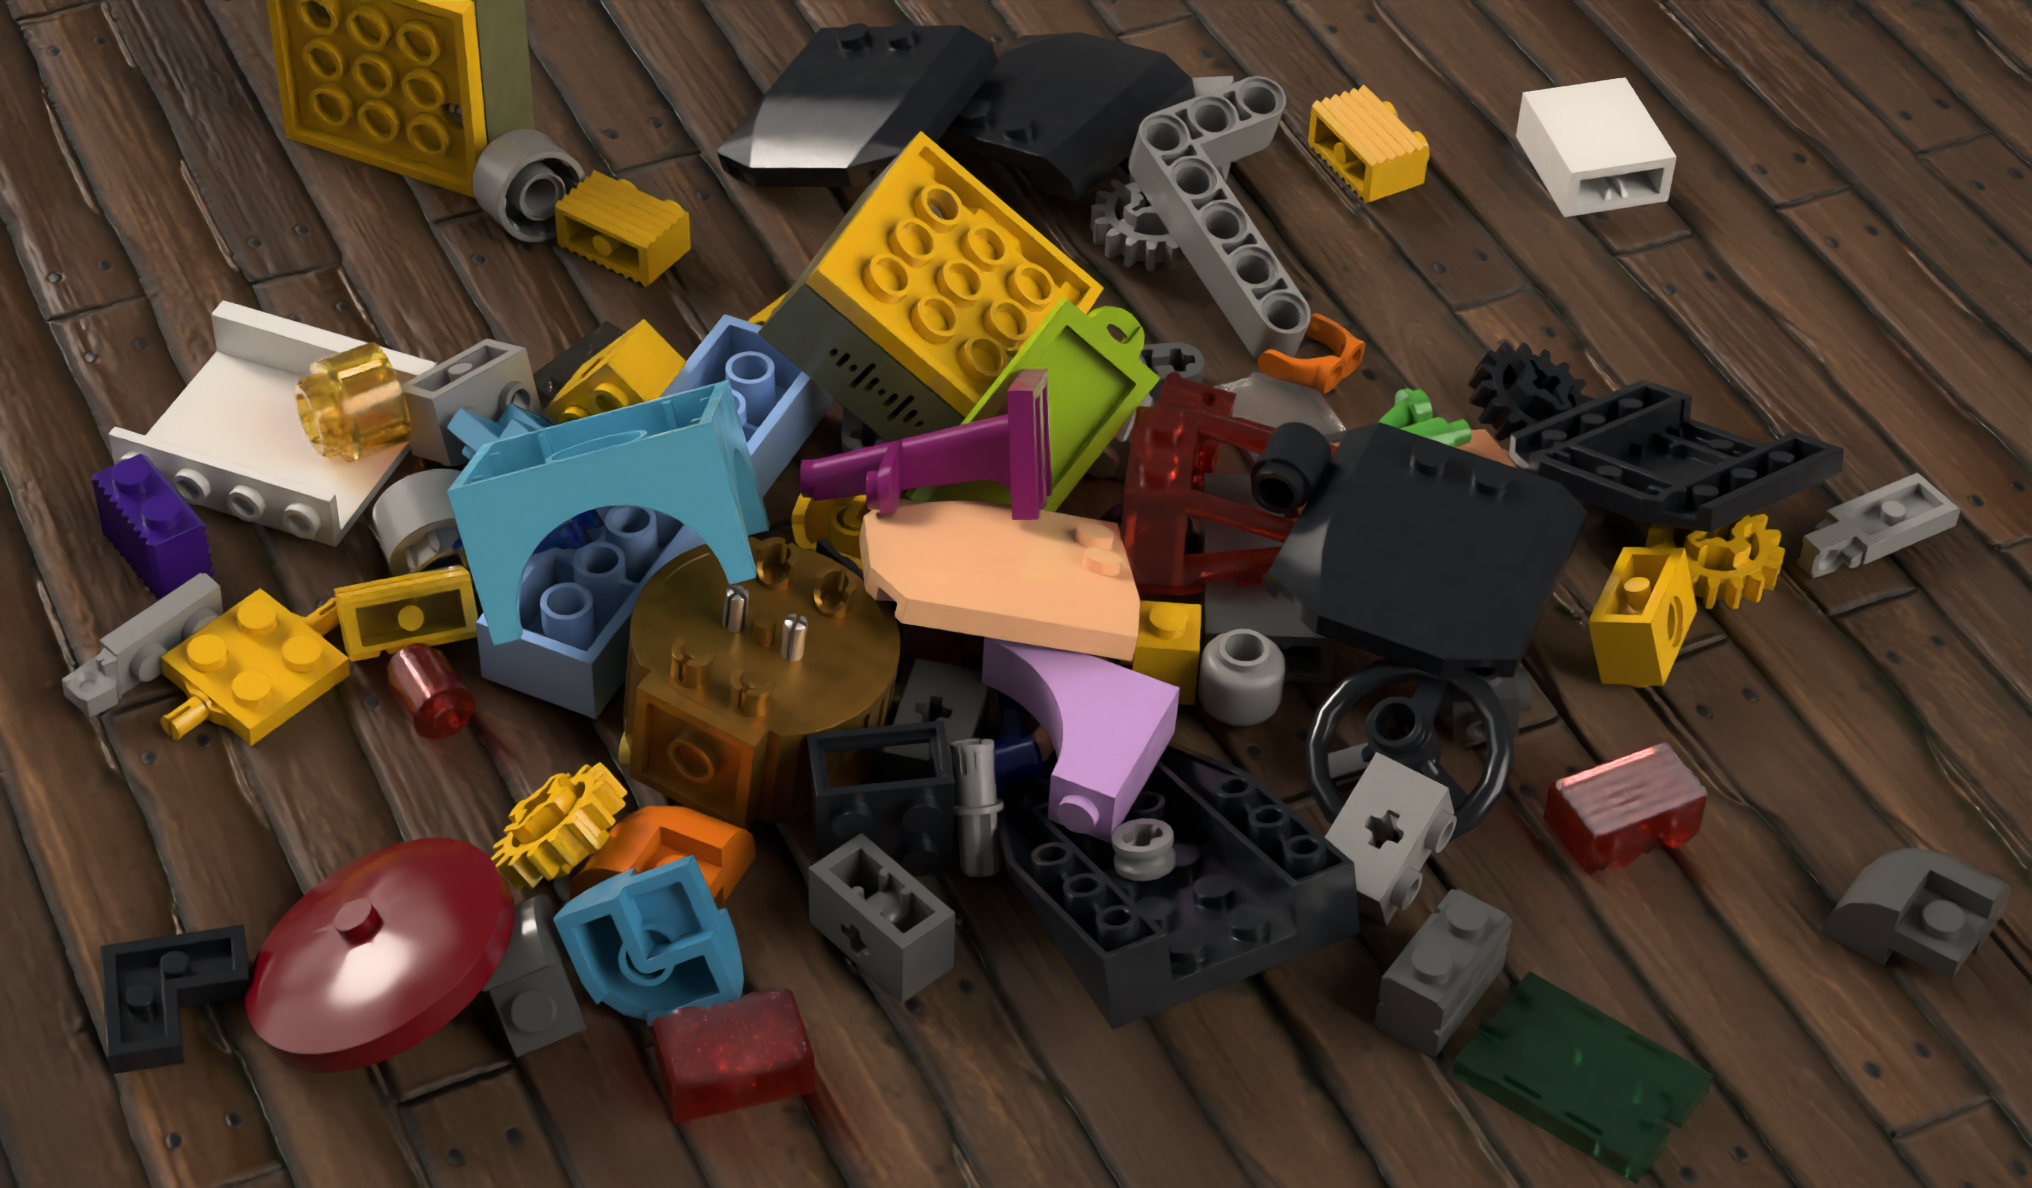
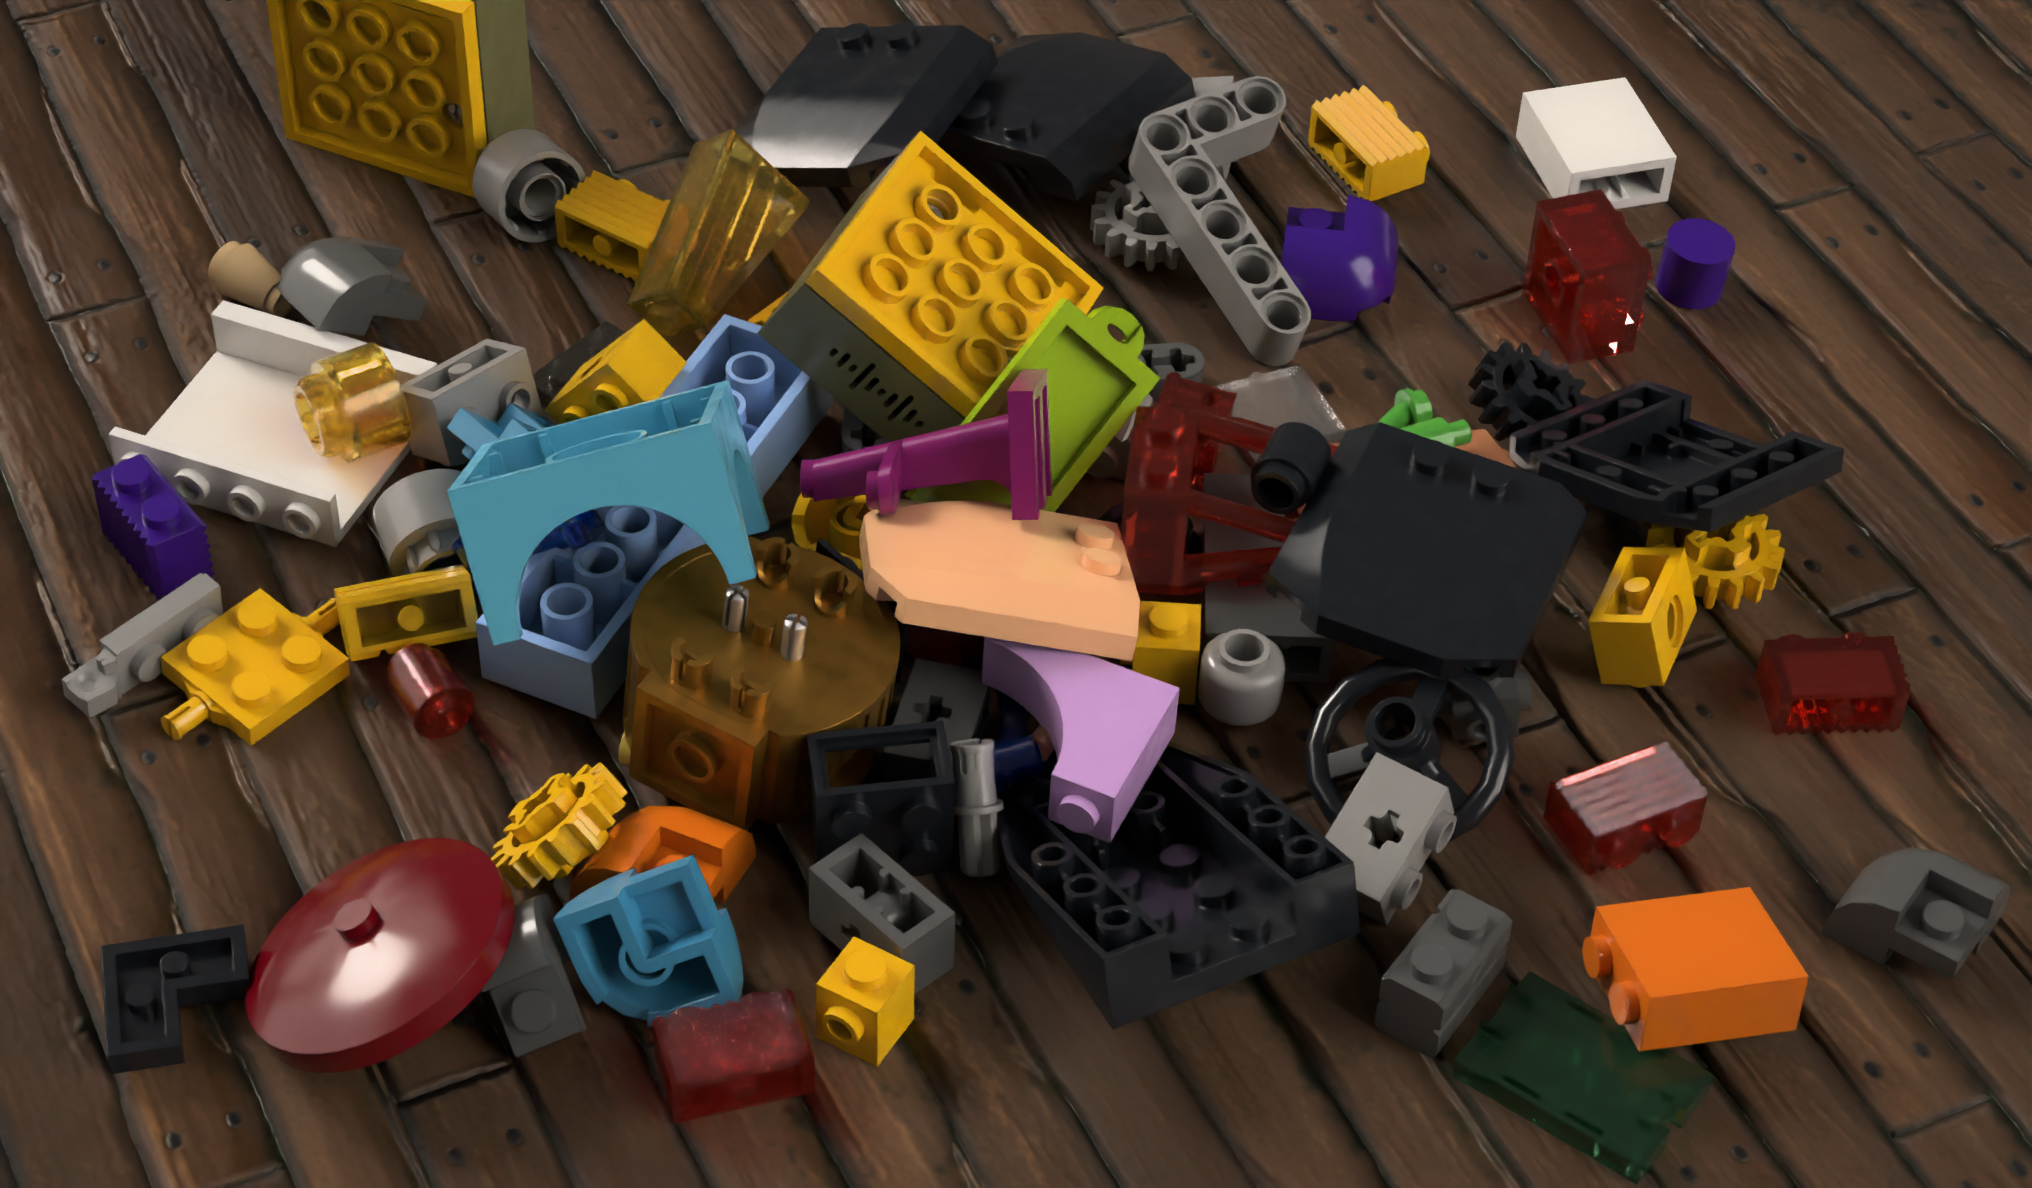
light grey bush [1111,818,1176,881] -> none
orange cap [1258,313,1366,394] -> none
light grey hinge [1797,473,1960,578] -> none
none -> tan cone [208,241,293,317]
none -> dark grey brick [277,236,428,336]
none -> clear yellow slope [626,129,810,340]
none -> yellow brick [816,936,915,1067]
none -> dark purple brick [1281,195,1399,321]
none -> clear red brick [1522,189,1653,364]
none -> orange brick [1582,887,1809,1052]
none -> dark purple piece [1655,218,1736,309]
none -> clear red brick [1756,632,1910,736]

